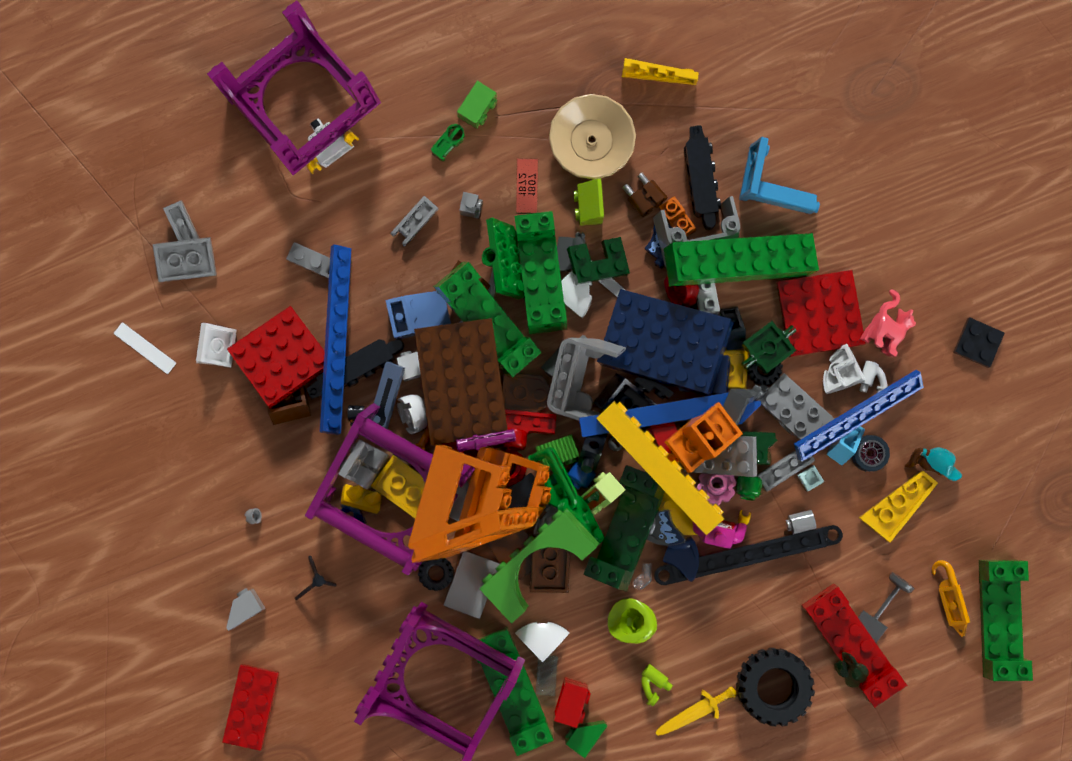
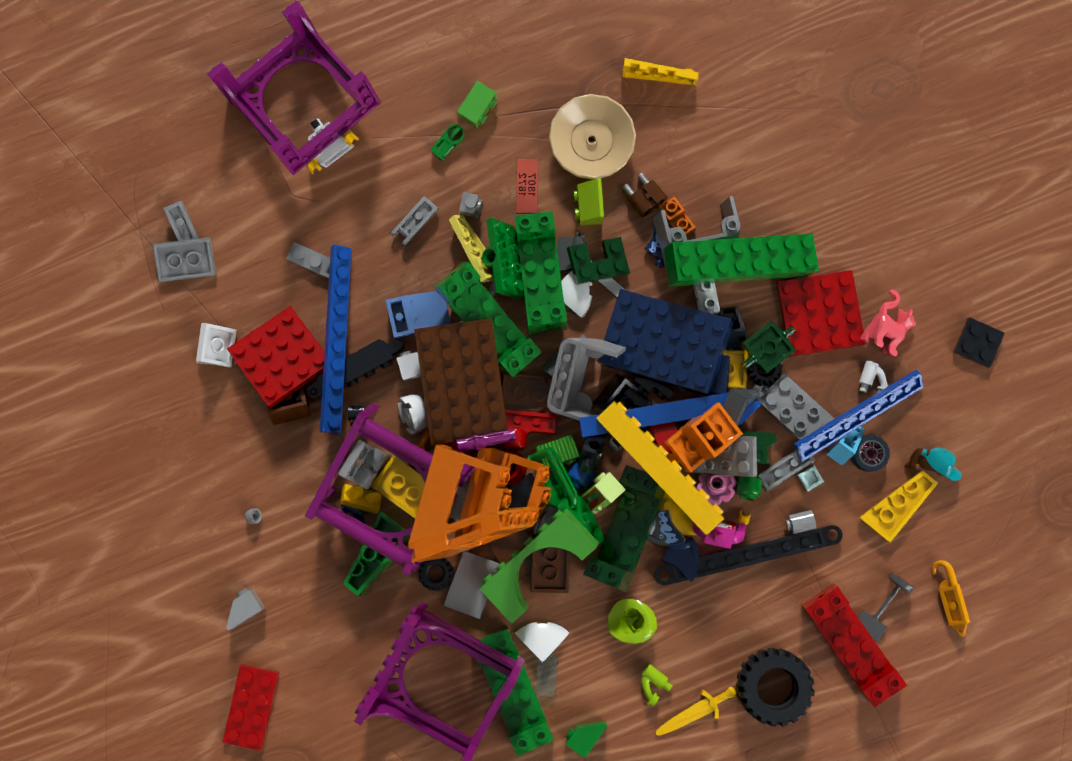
white sticker [114,322,176,374] -> none
black plant [295,556,337,600] -> none
sand blue tile [373,362,405,429] -> none
red piece [554,677,591,728] -> none
clear arm [633,563,652,590] -> none
red hat [664,275,699,308] -> none
black hinge [684,125,721,231] -> none
dark azure piece [739,137,820,214] -> none
white brick [823,343,865,394] -> none
plate [834,652,869,688] -> none
green plate [979,560,1033,681] -> none
none -> green wedge [343,511,410,597]
none -> light yellow wing [449,215,494,282]

